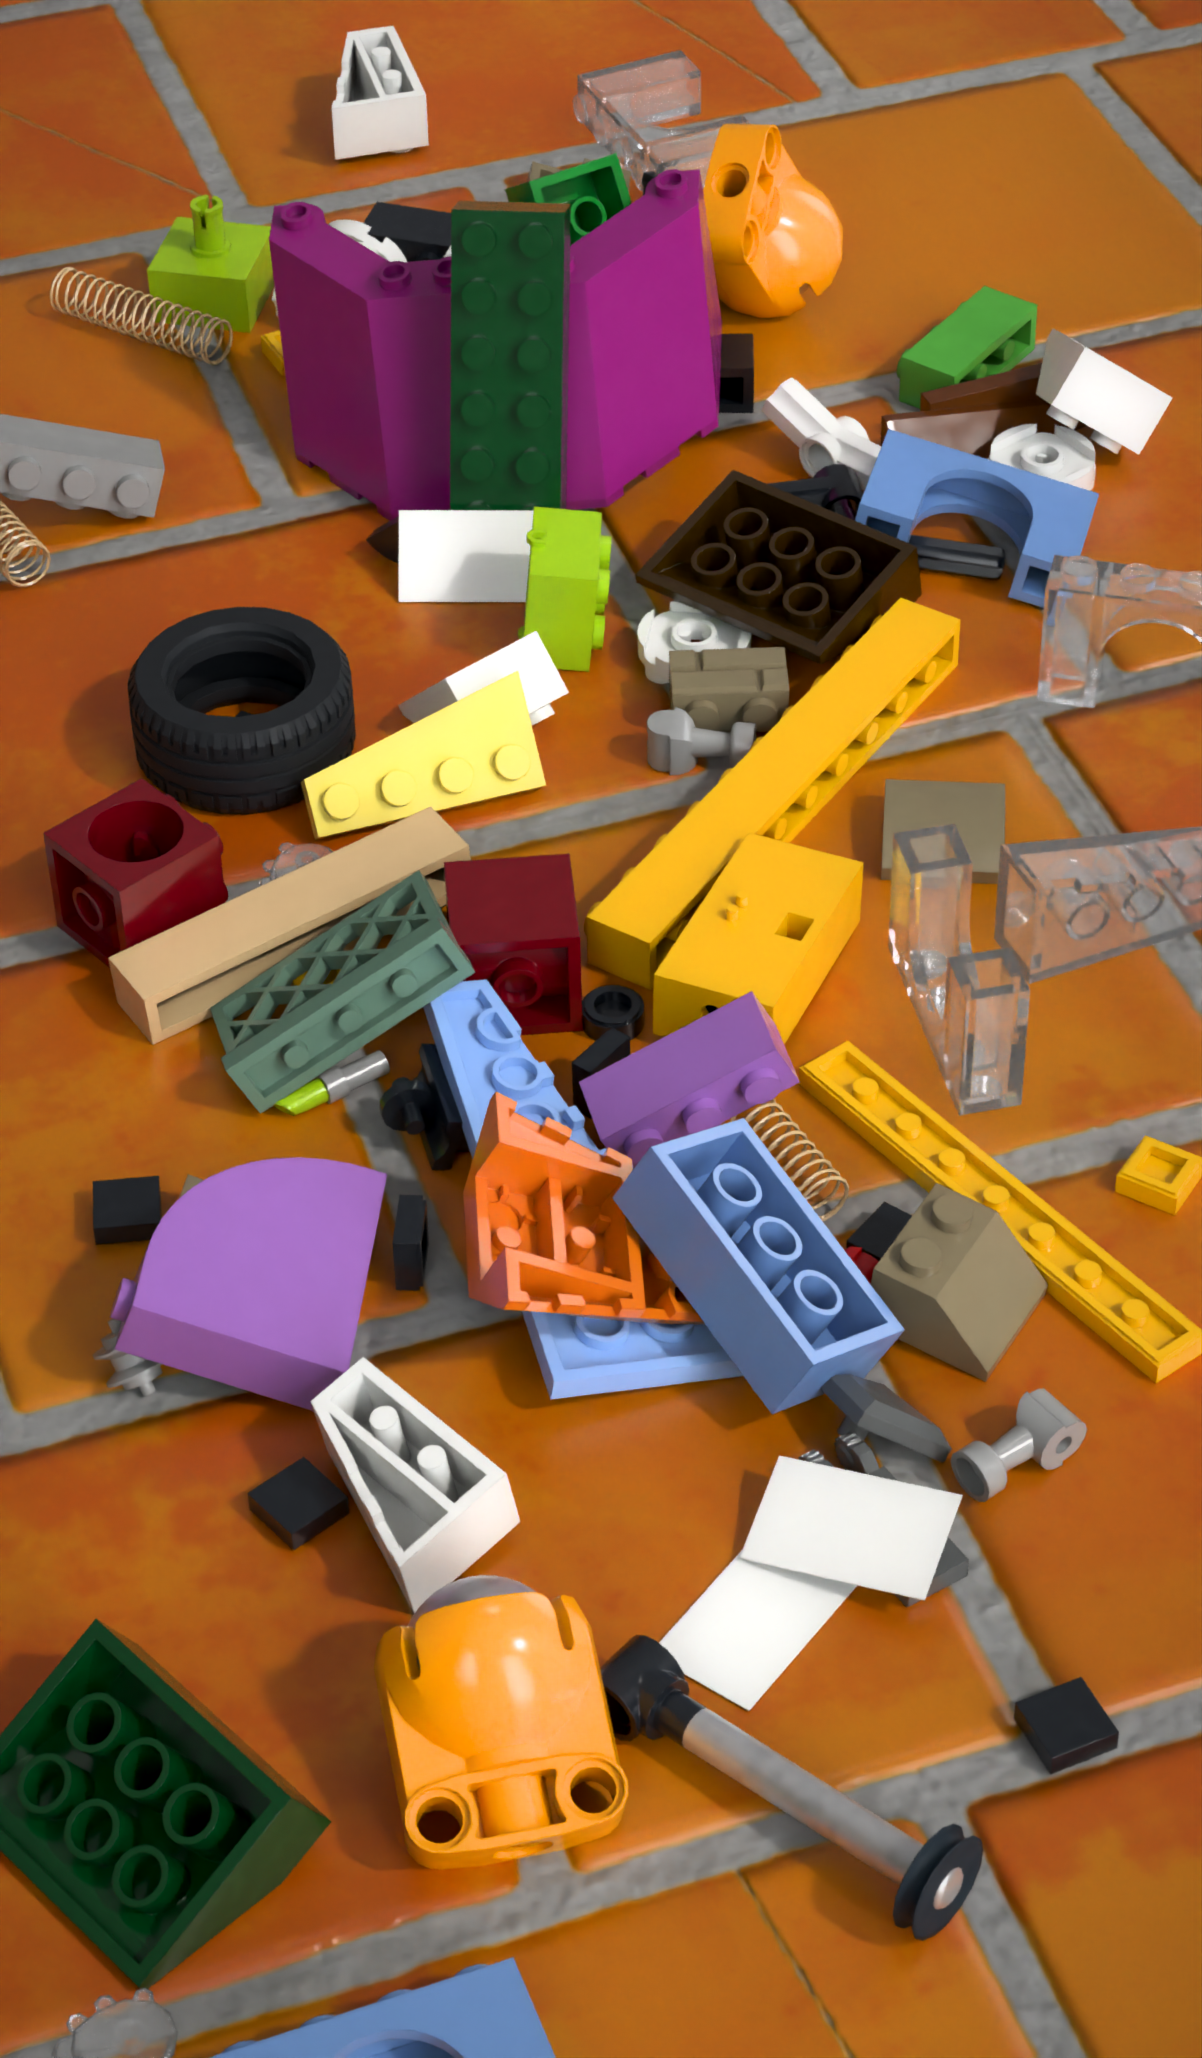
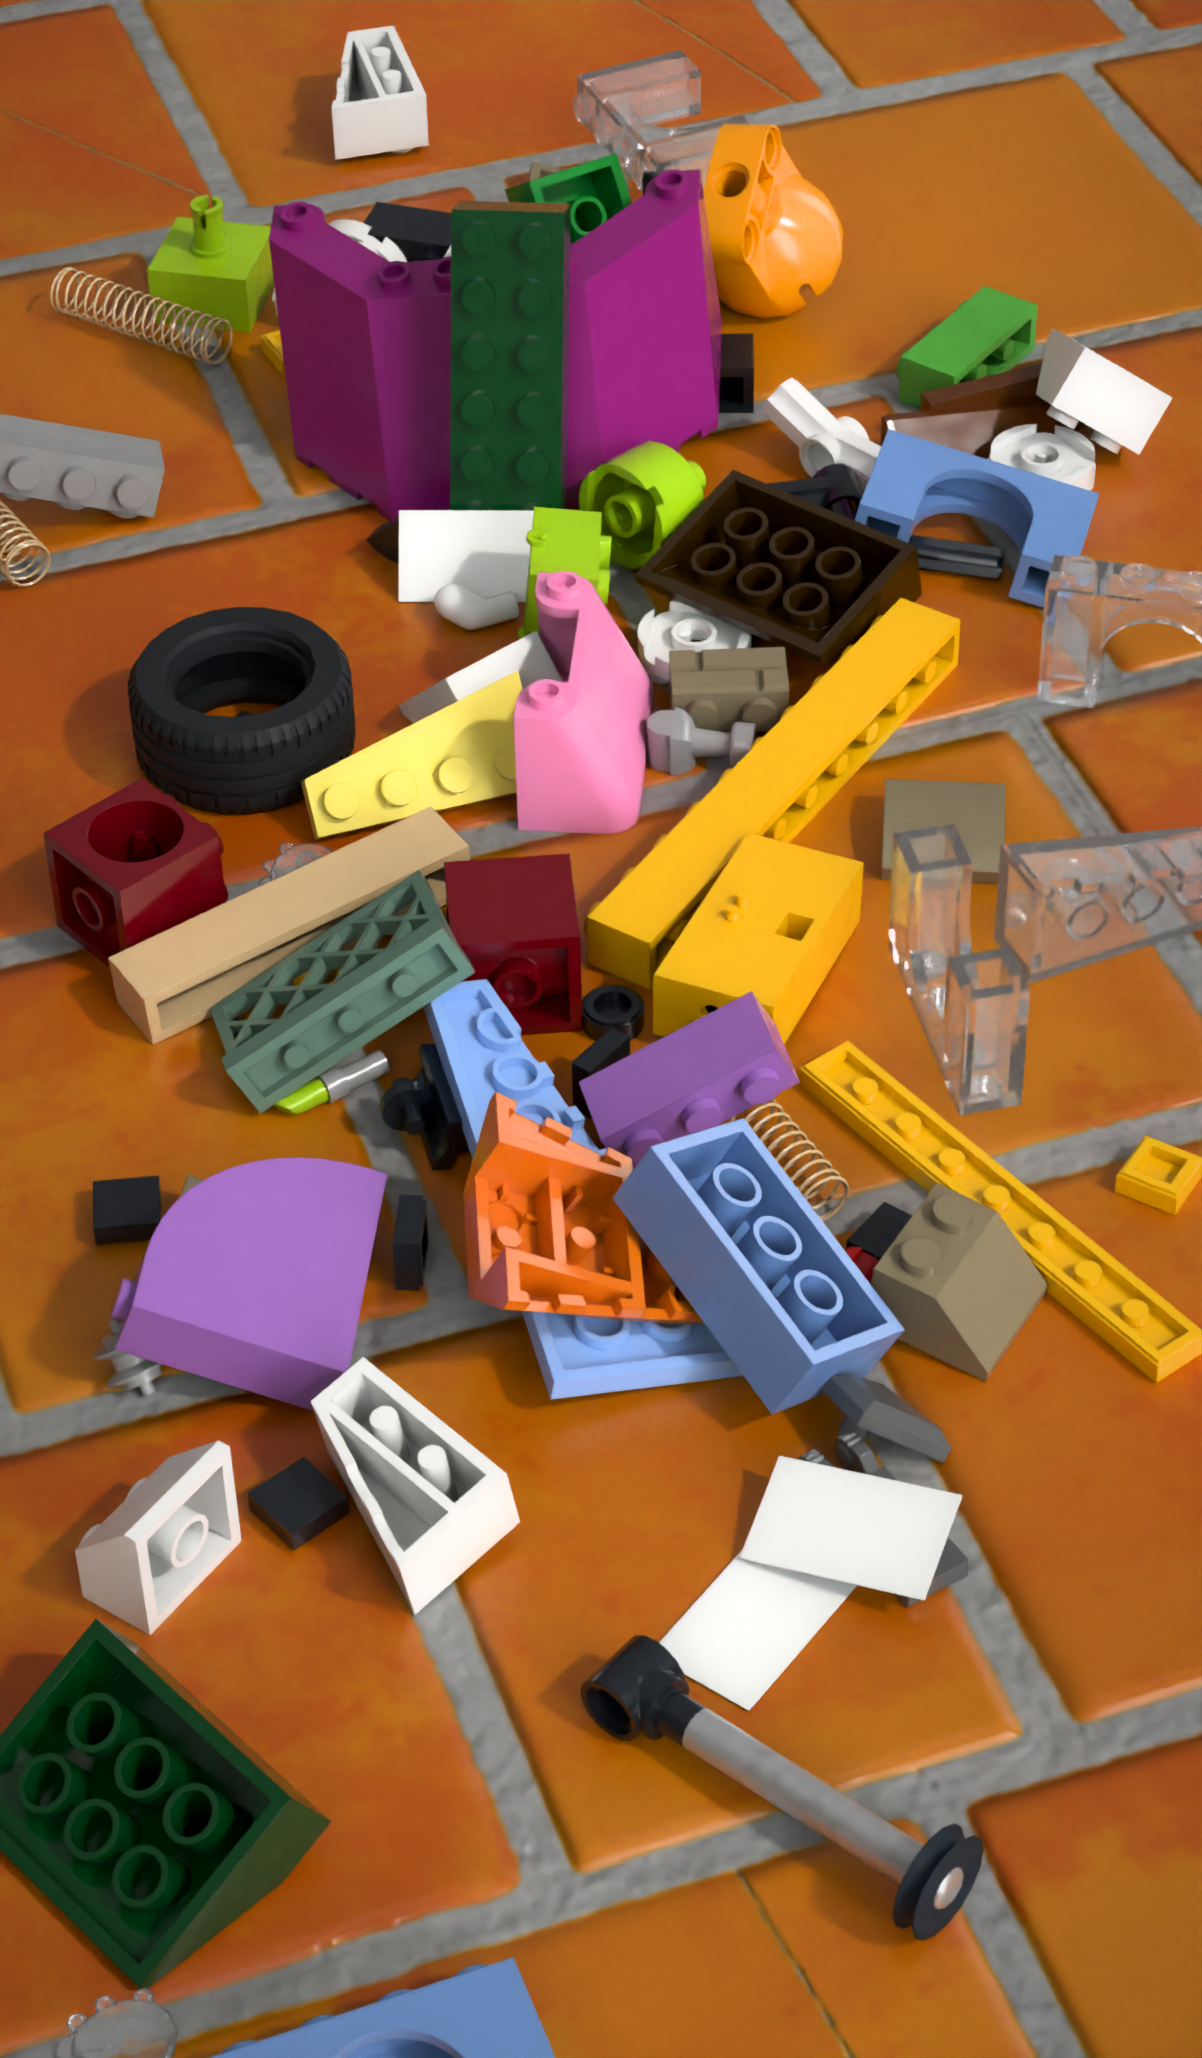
light orange piece [374,1575,628,1869] -> none
light grey leg [951,1388,1087,1502] -> none
black tile [1014,1677,1119,1774] -> none
none -> white slope [75,1440,242,1635]
none -> white arm [434,584,519,631]
none -> bright pink windscreen [514,571,653,834]
none -> lime brick [579,440,706,569]

